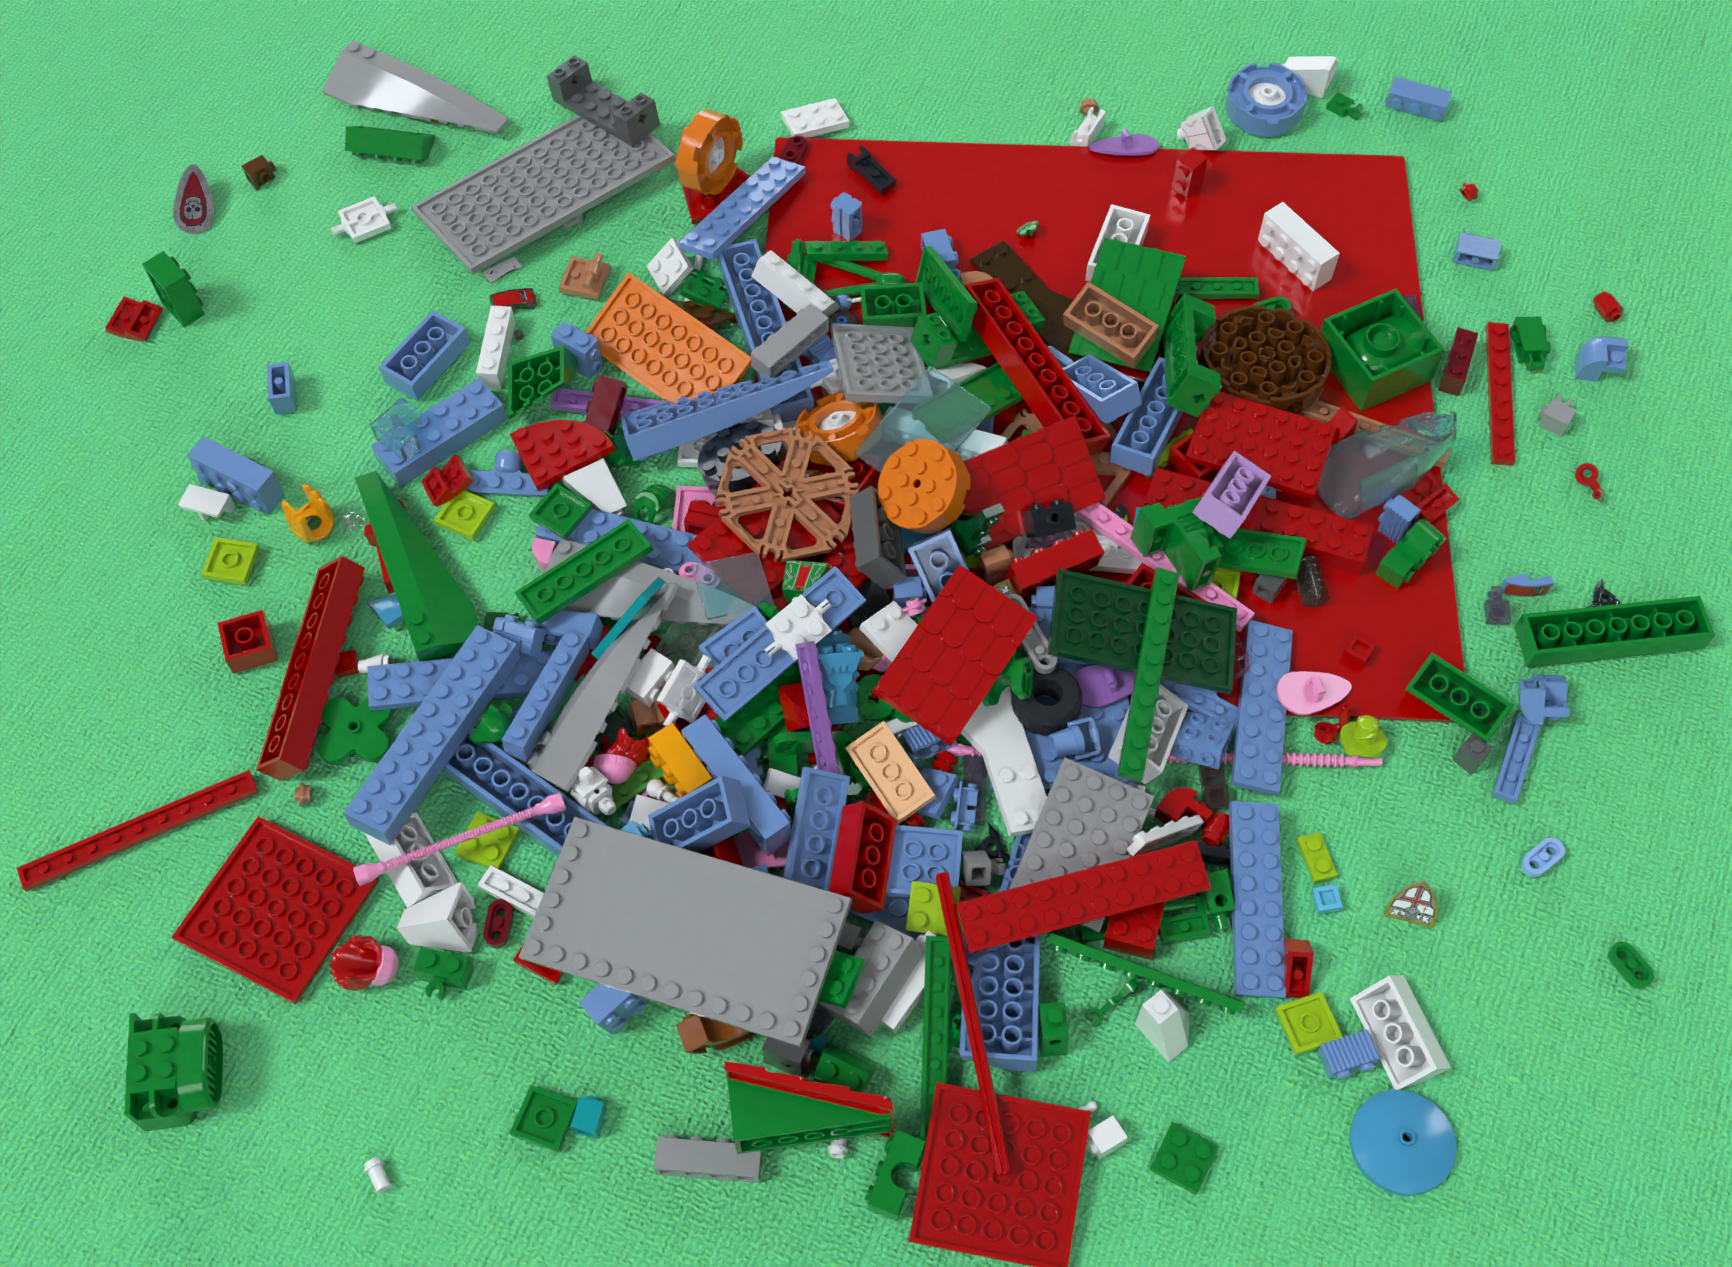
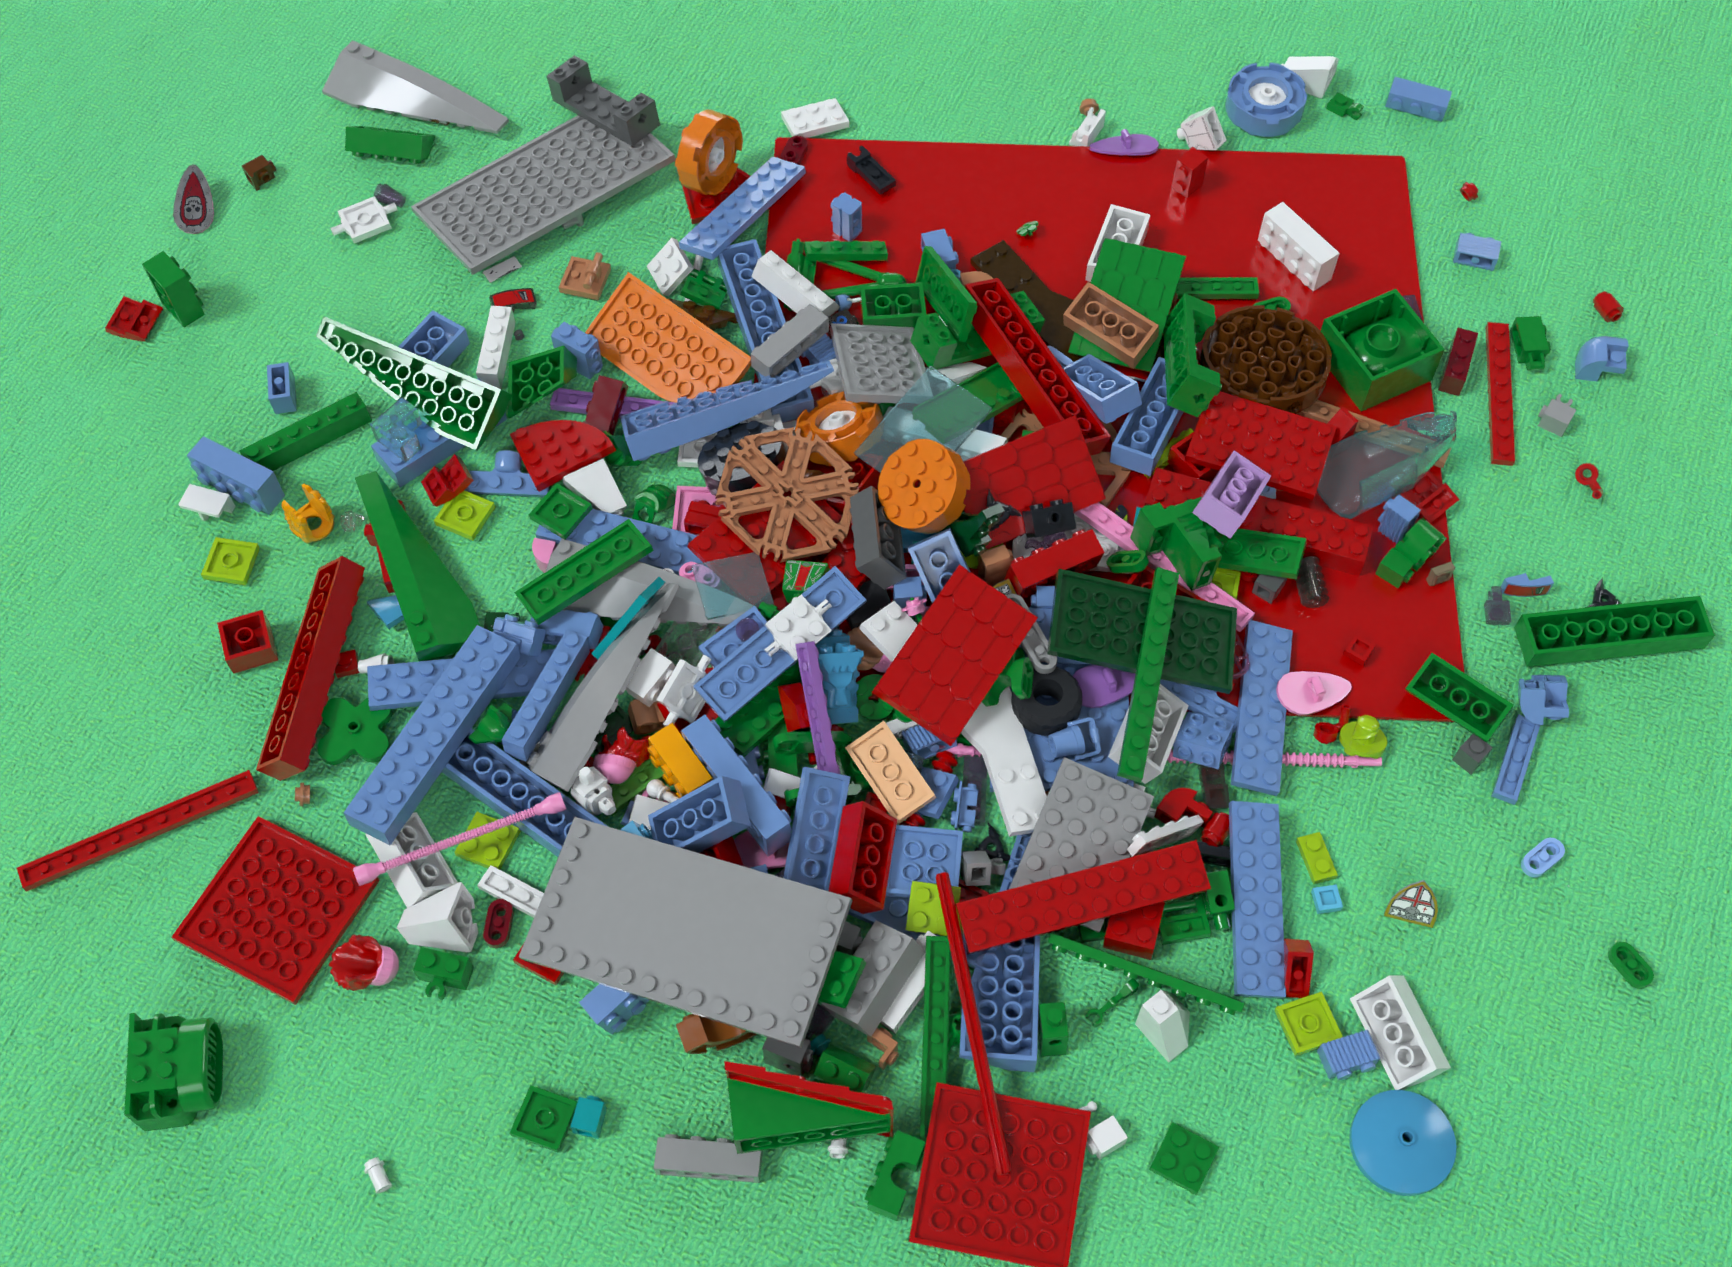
none -> green brick [239,392,372,471]
none -> green wedge [316,317,512,451]
none -> cone [374,183,406,208]
none -> clear purple tile [736,618,759,643]
none -> nougat bracket [867,1028,899,1070]
none -> black piece [986,489,1023,531]
none -> green plate [1106,550,1149,573]
none -> dark tan tile [1426,561,1455,586]

